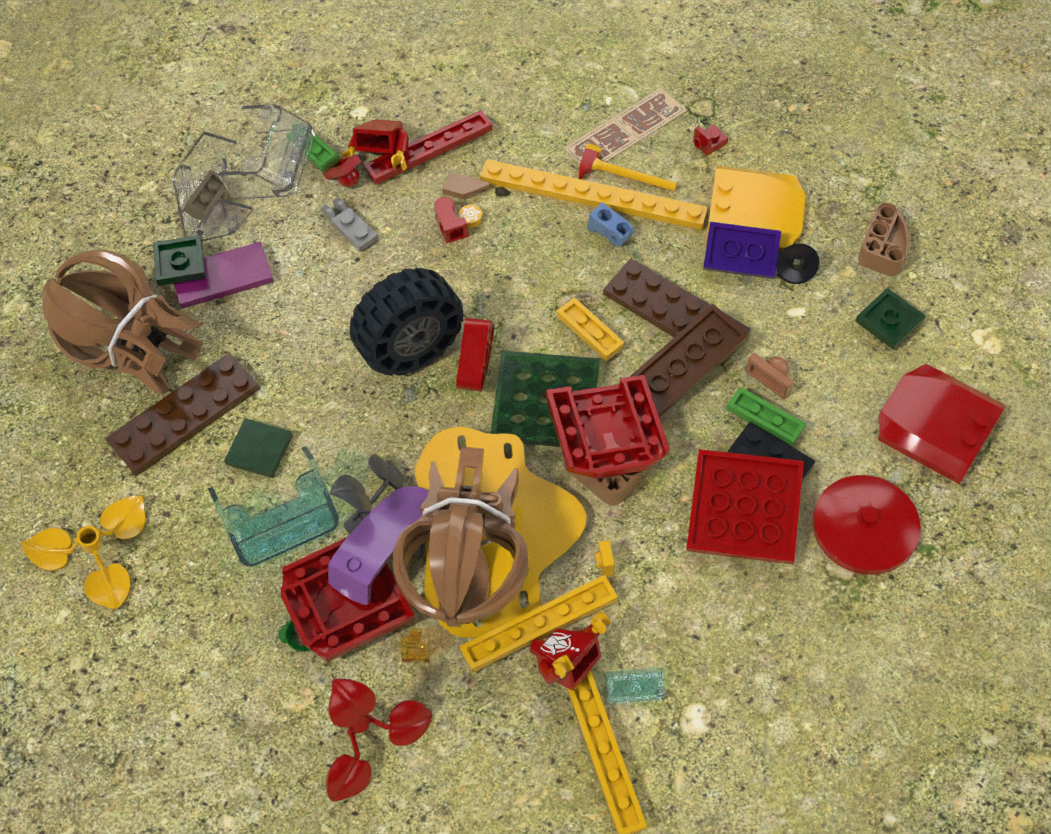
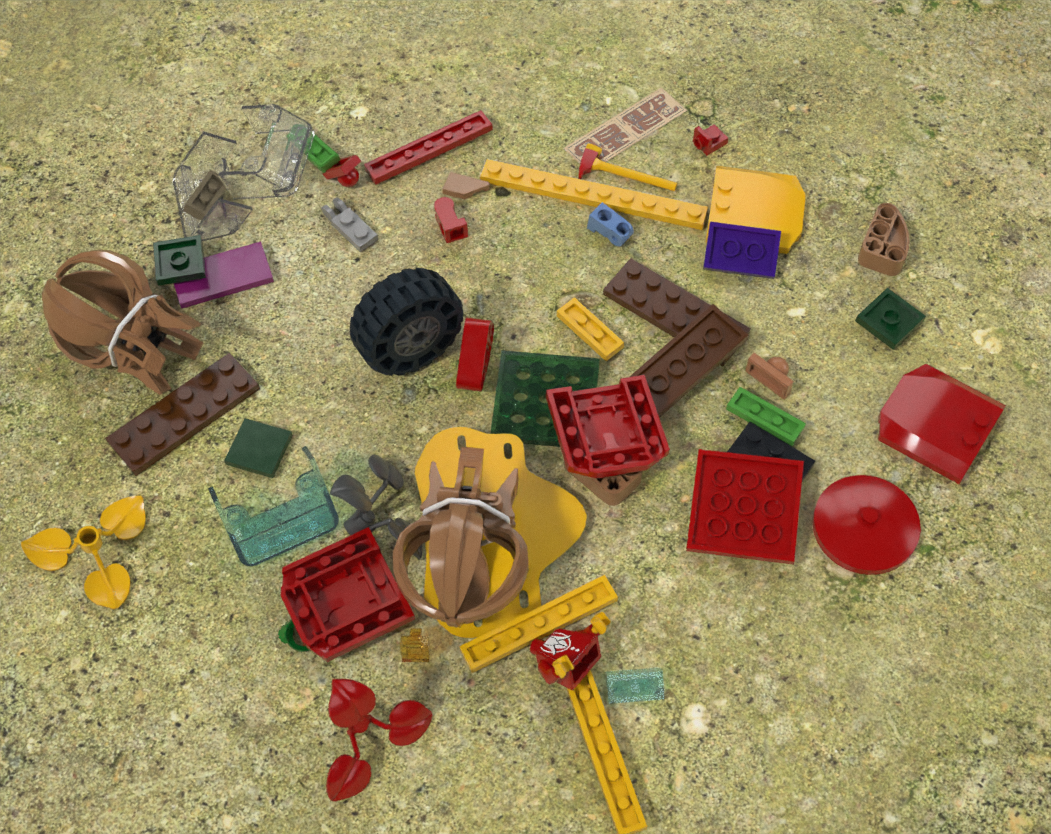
medium lavender piece [328,486,429,605] -> none
red torso [341,119,409,171] -> none
yellow tile [459,205,482,228] -> none
yellow plate [594,540,615,577] -> none
black piece [776,243,819,284] -> none

